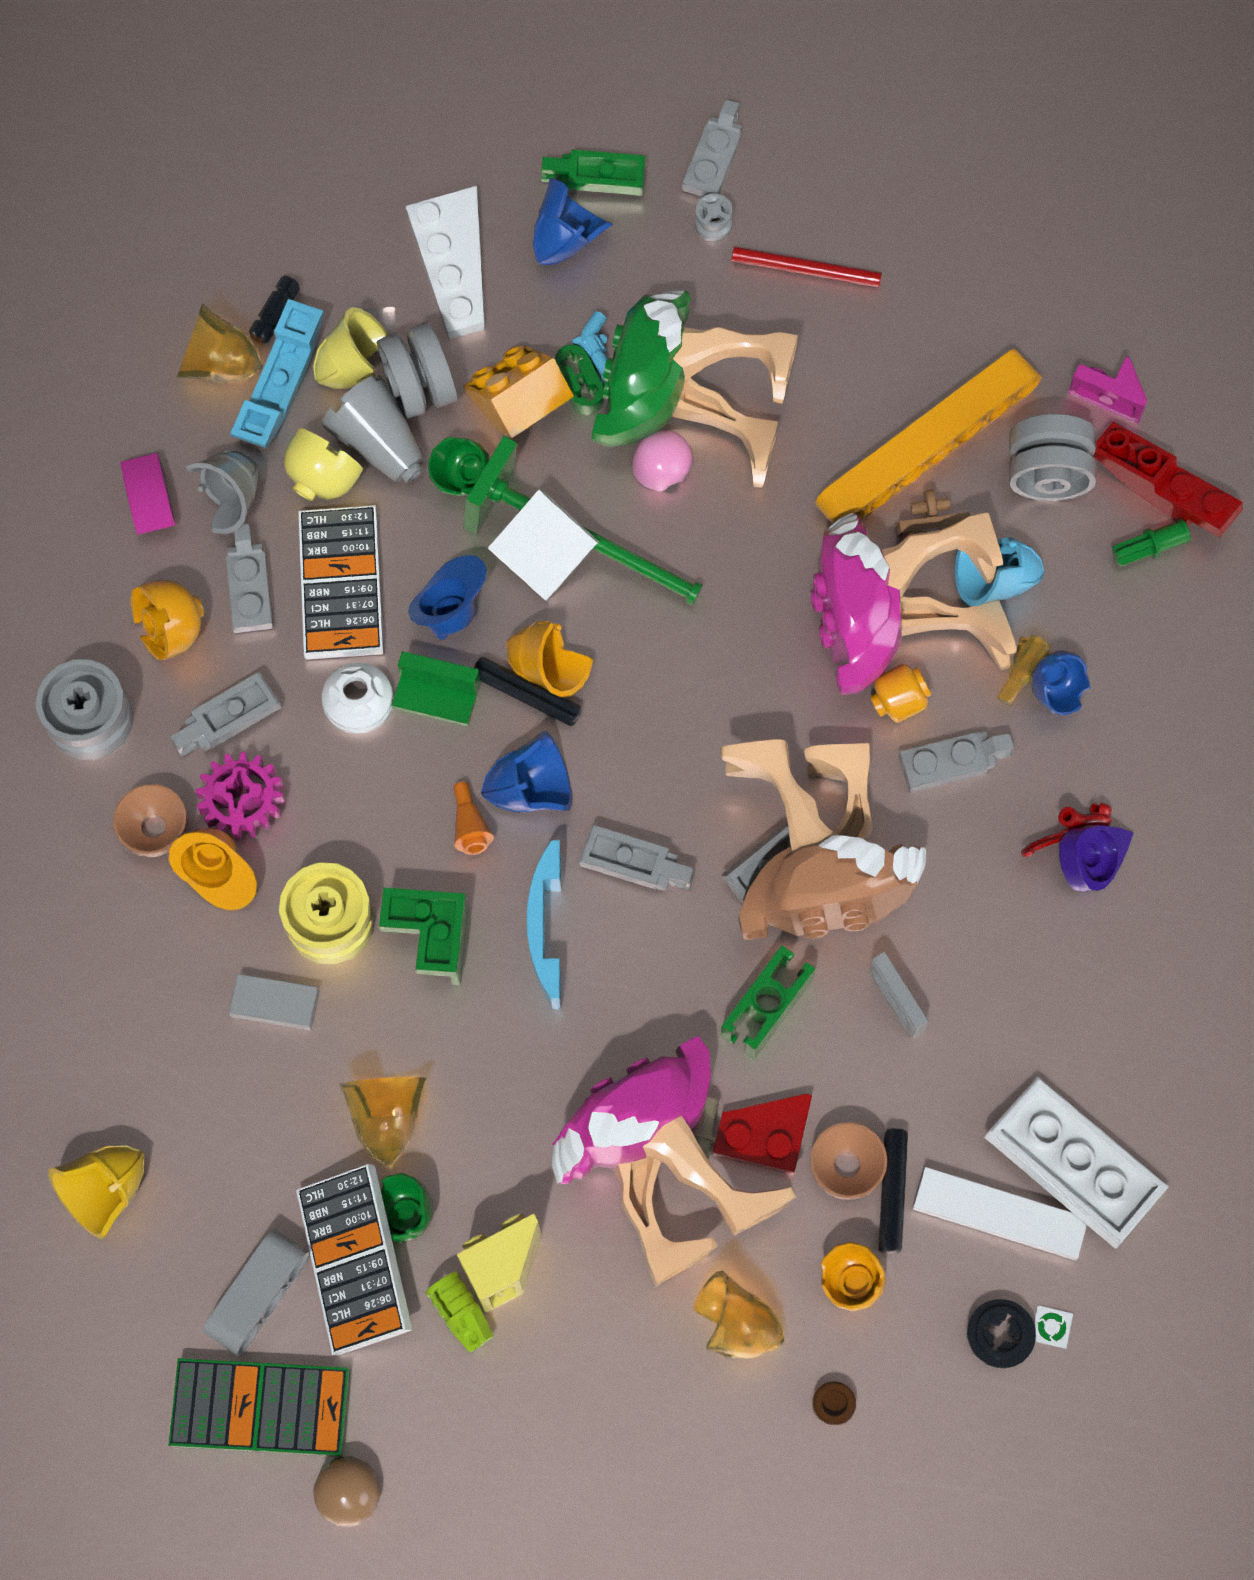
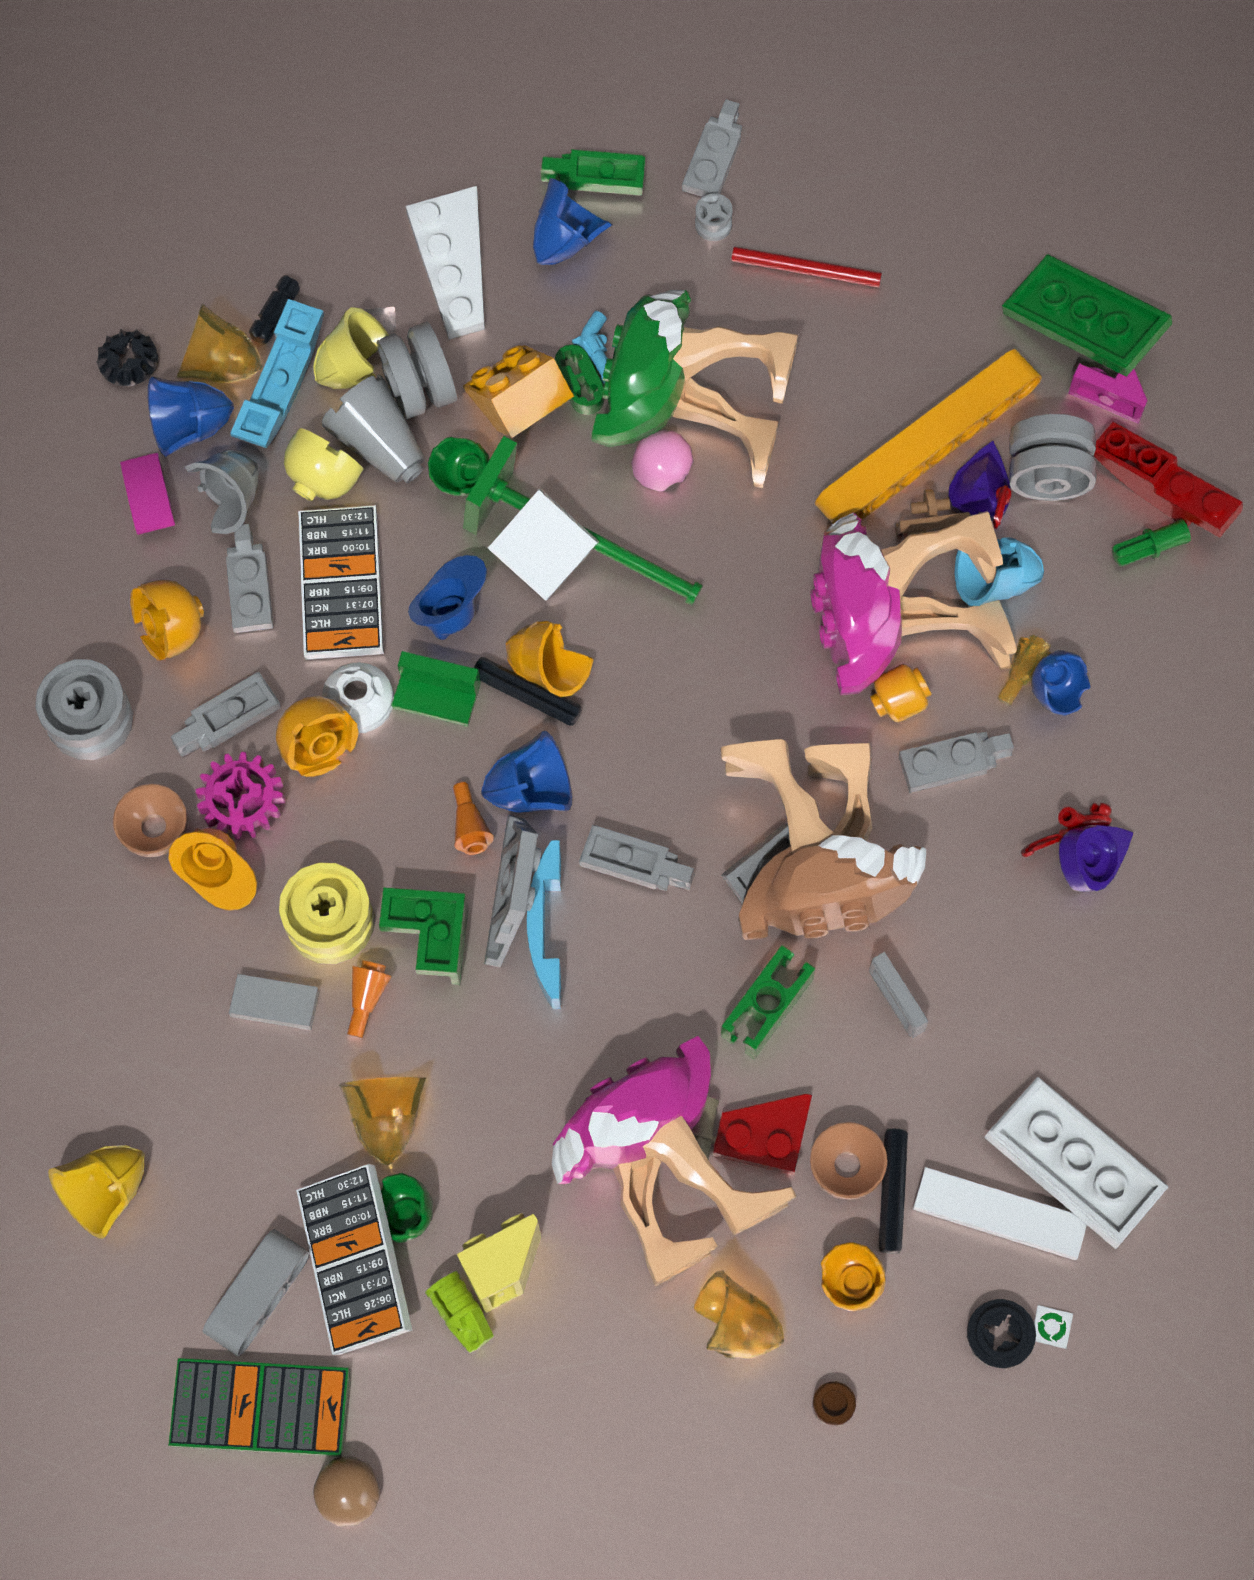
none -> black gear [96,329,158,386]
none -> blue helmet [148,377,234,457]
none -> light orange cylinder [276,696,359,777]
none -> orange cone [347,960,392,1038]
none -> light grey wing [484,815,541,967]
none -> dark purple piece [948,441,1012,529]
none -> green tile [1002,254,1172,377]

